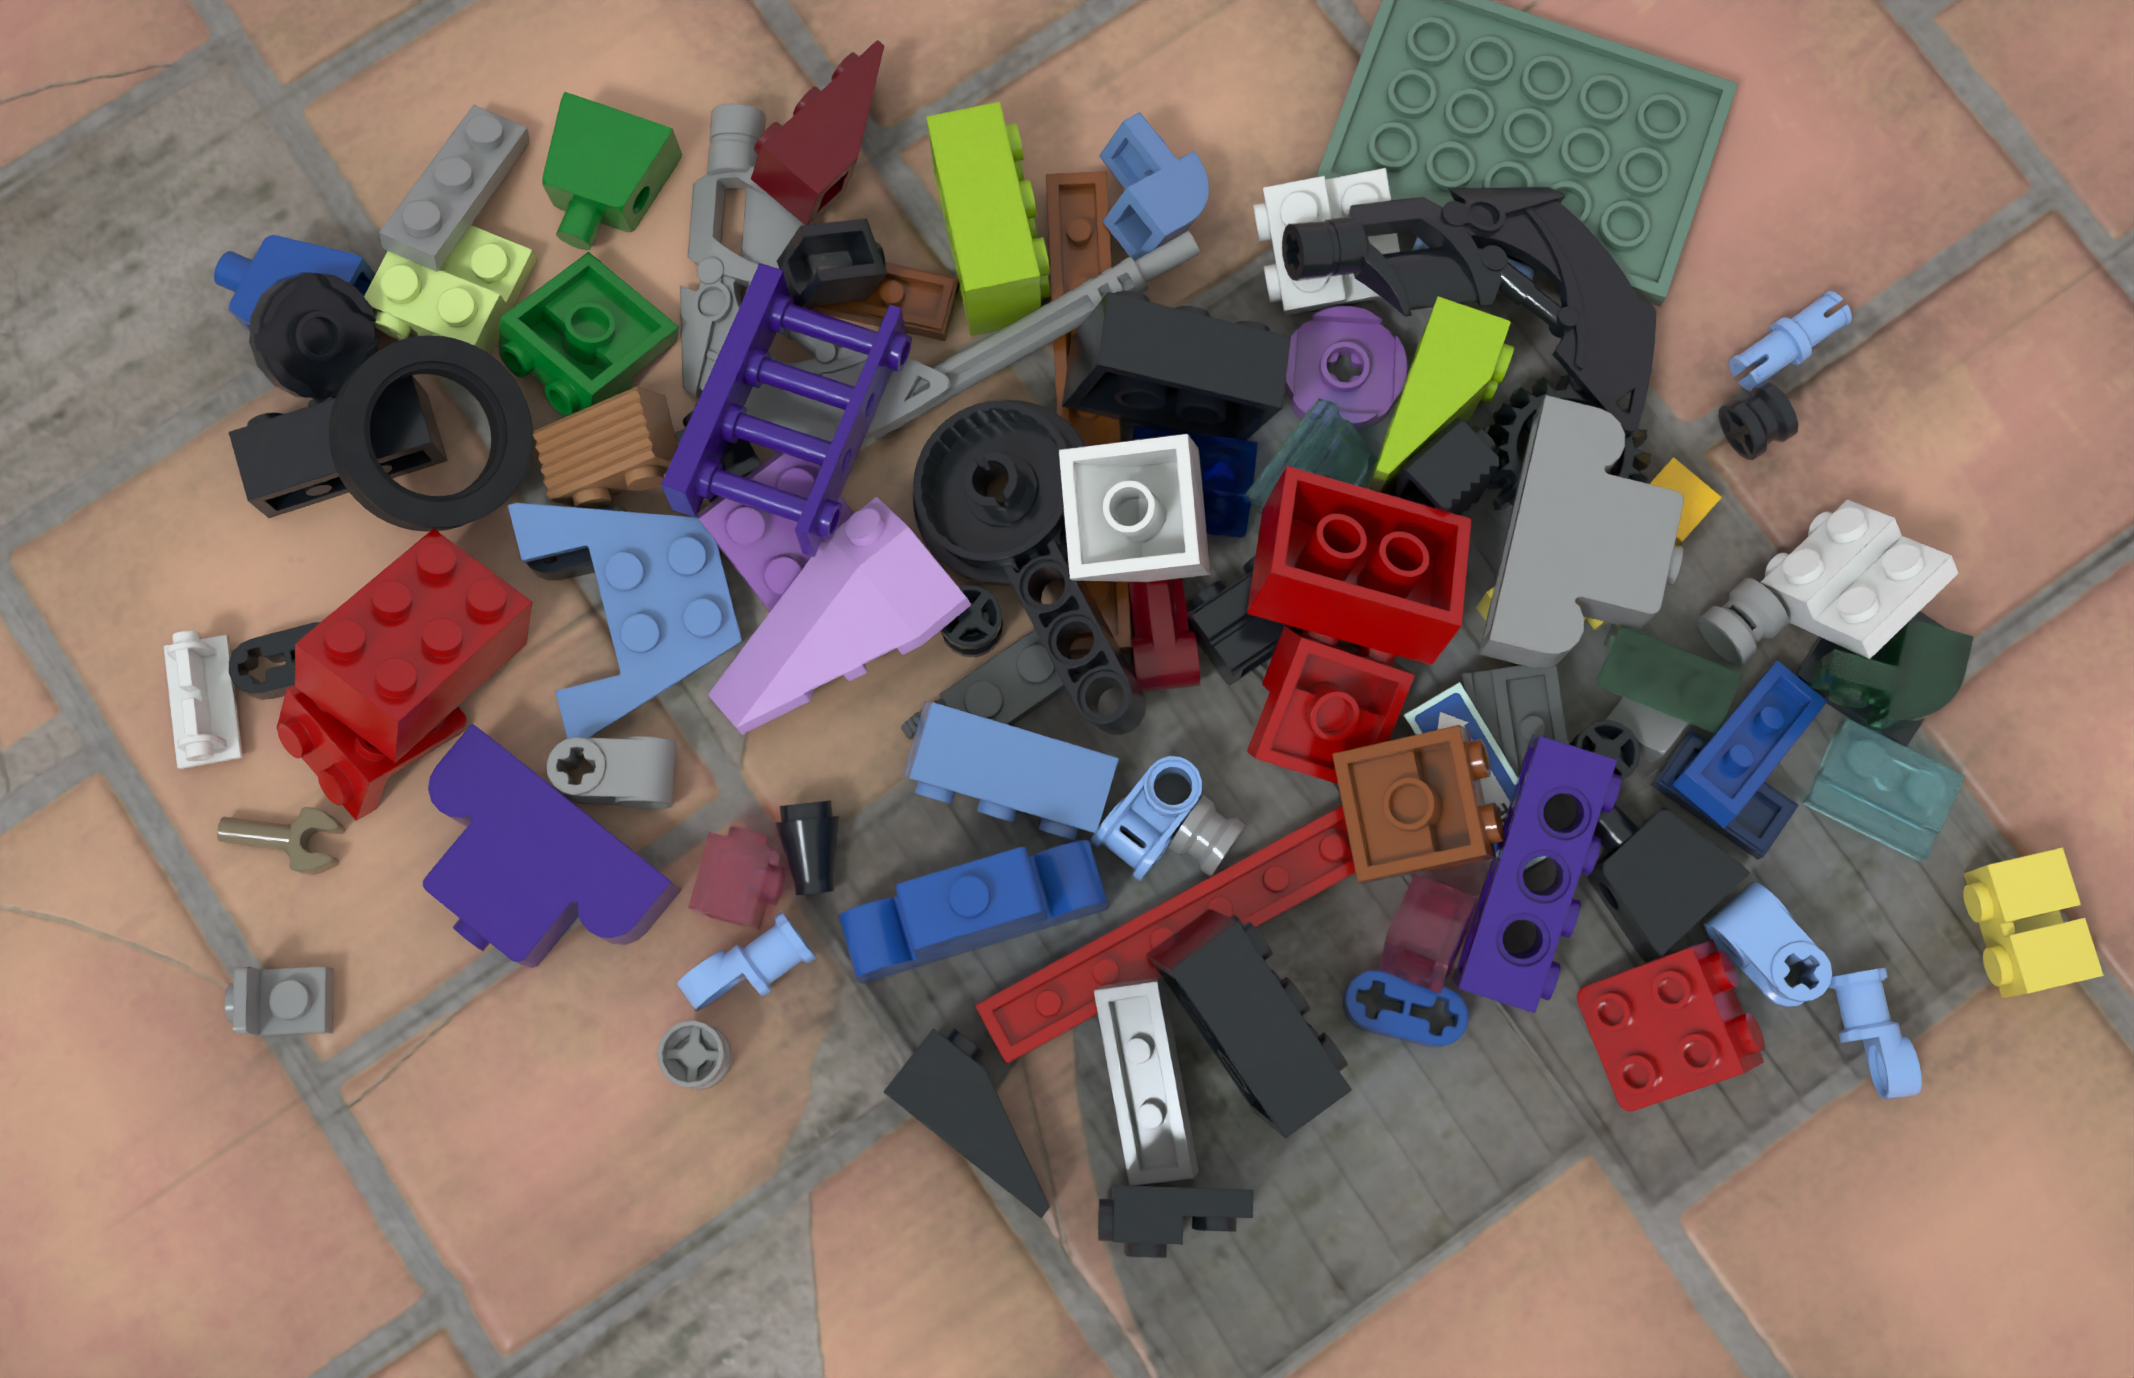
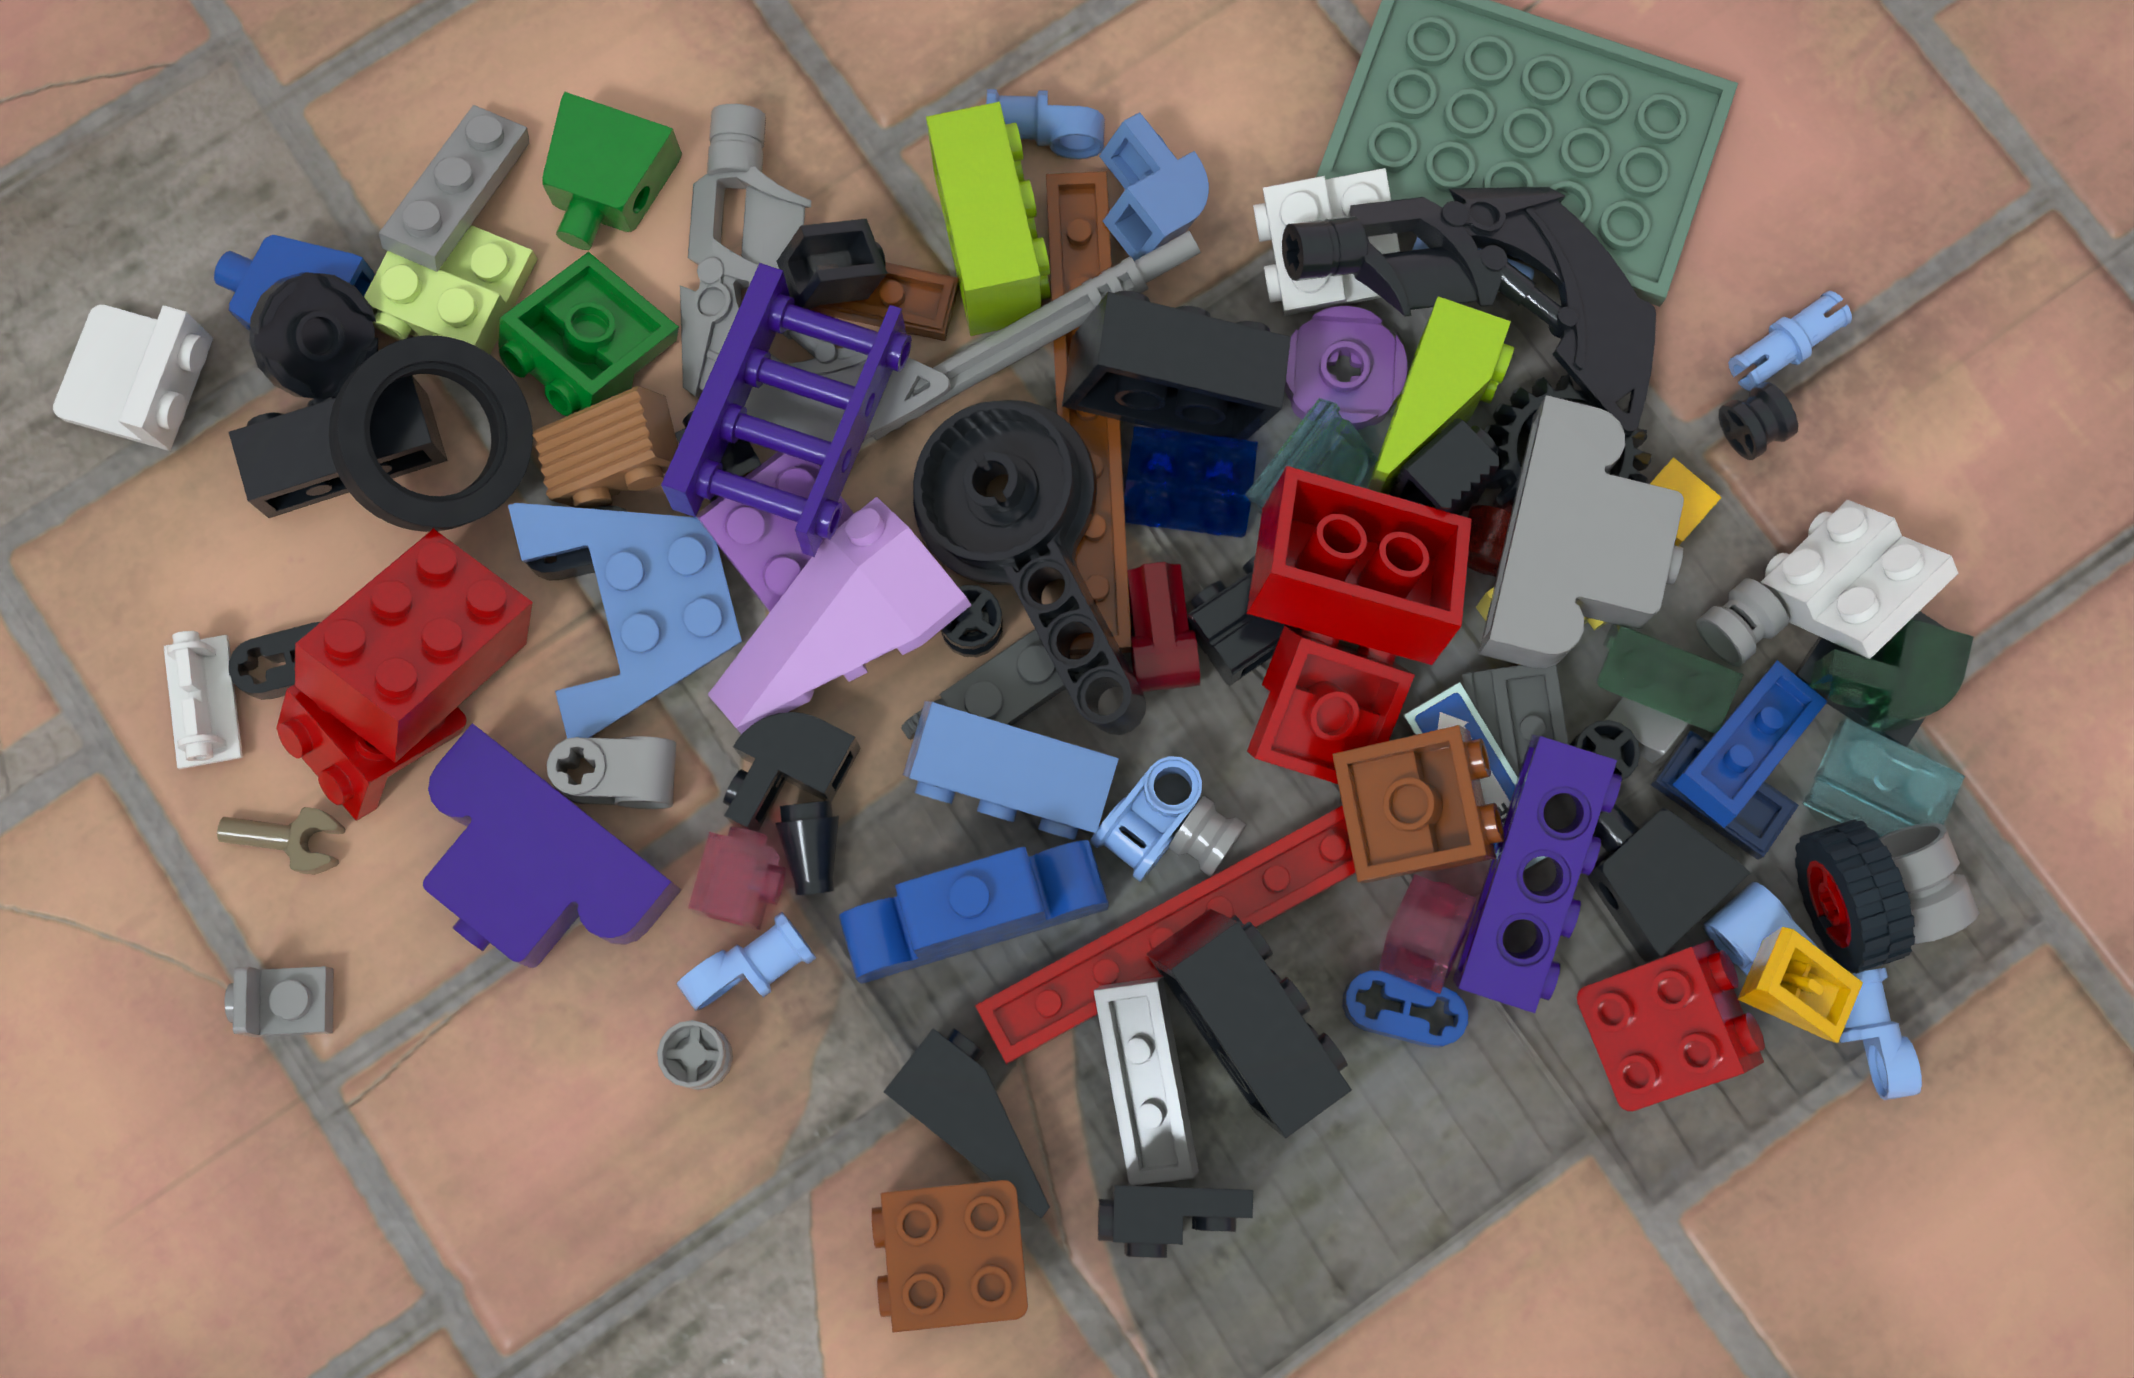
dark red slope [751,40,884,225] -> none
white slope [1059,434,1210,582] -> none
light yellow piece [1963,847,2104,999] -> none
none -> white bracket [53,305,213,451]
none -> black brick [723,712,861,837]
none -> dark orange bracket [872,1180,1028,1333]
none -> medium blue connector [986,89,1105,159]
none -> clear red wheel [1467,505,1511,577]
none -> yellow slope [1737,927,1863,1043]
none -> black wheel [1795,819,1915,974]
none -> light grey wheel [1879,823,1980,944]

